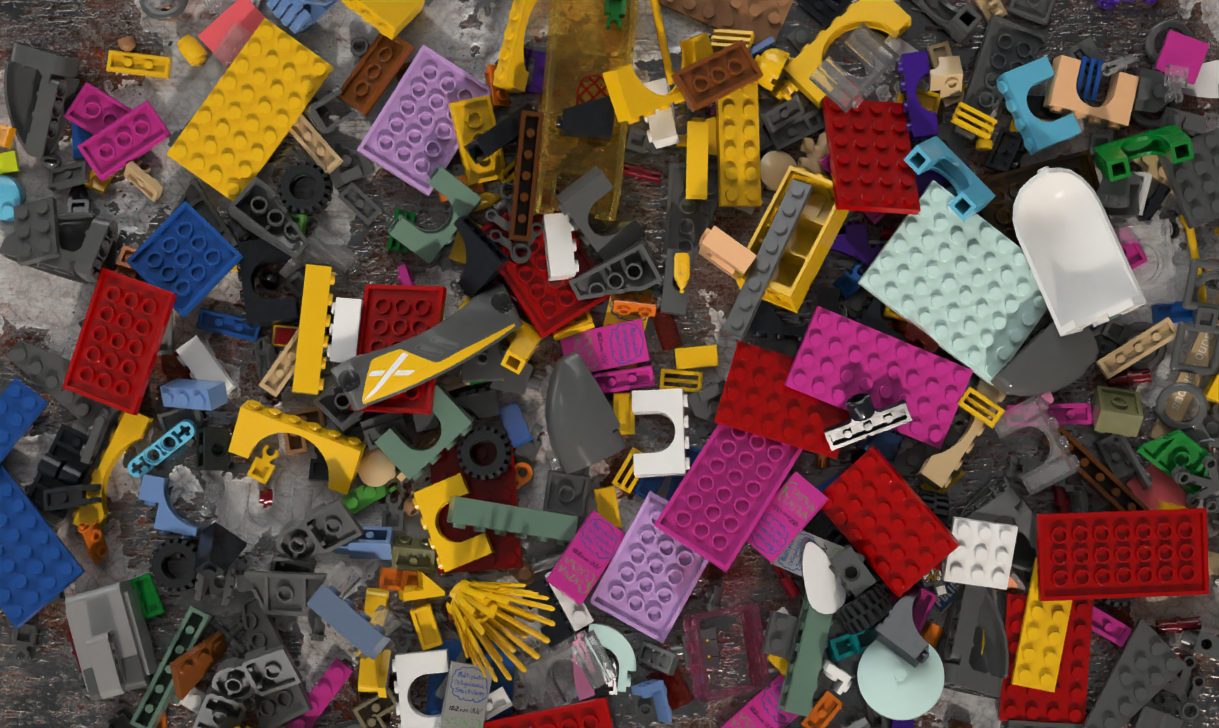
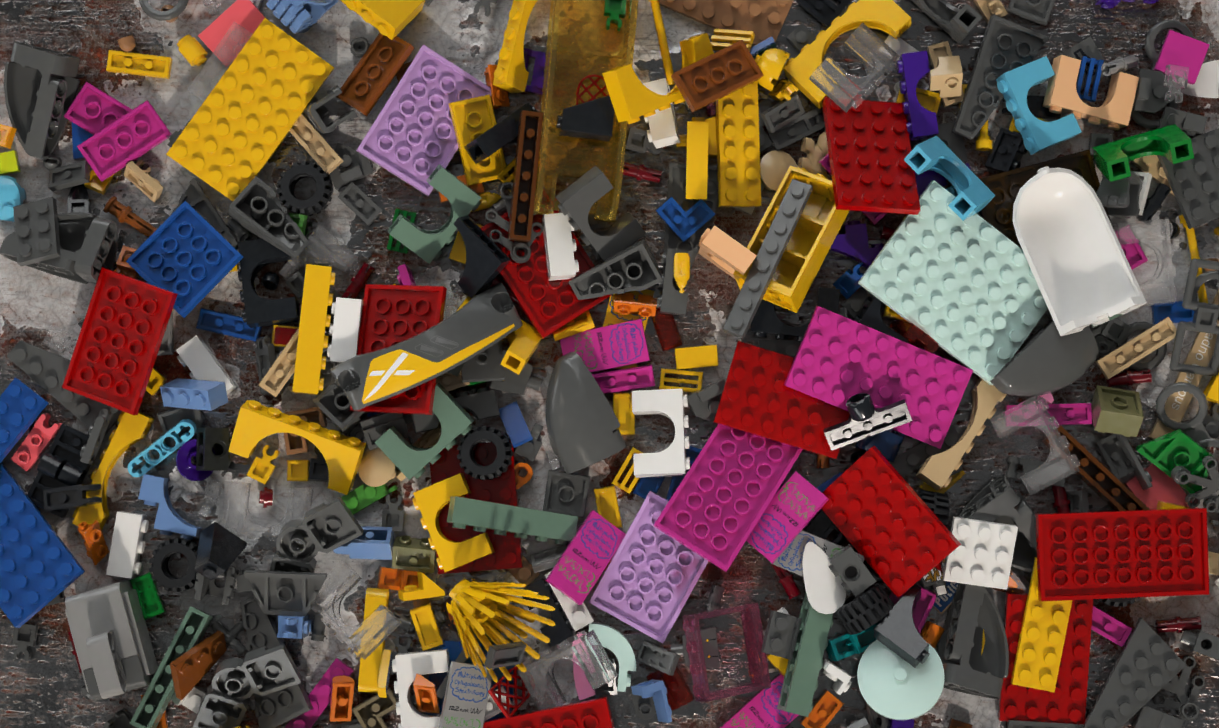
sand blue brick [306,584,391,660] -> none
medium nougat hinge [403,497,420,516] -> none
yellow tile [950,102,998,140] -> none
yellow tile [957,386,1005,429] -> none
none -> coral plate [10,413,63,472]
none -> dark orange pin [103,196,157,238]
none -> white brick [106,511,149,579]
none -> yellow plate [146,368,167,396]
none -> dark purple dish [176,439,216,481]
none -> medium blue hinge [277,614,313,639]
none -> yellow tile [287,460,310,481]
none -> orange brick [329,675,355,722]
none -> dark red pin [341,262,375,299]
none -> orange slope [413,674,440,714]
none -> dark grey tile [484,641,526,669]
none -> red window [488,667,533,719]
none -> blue plate [656,197,715,243]

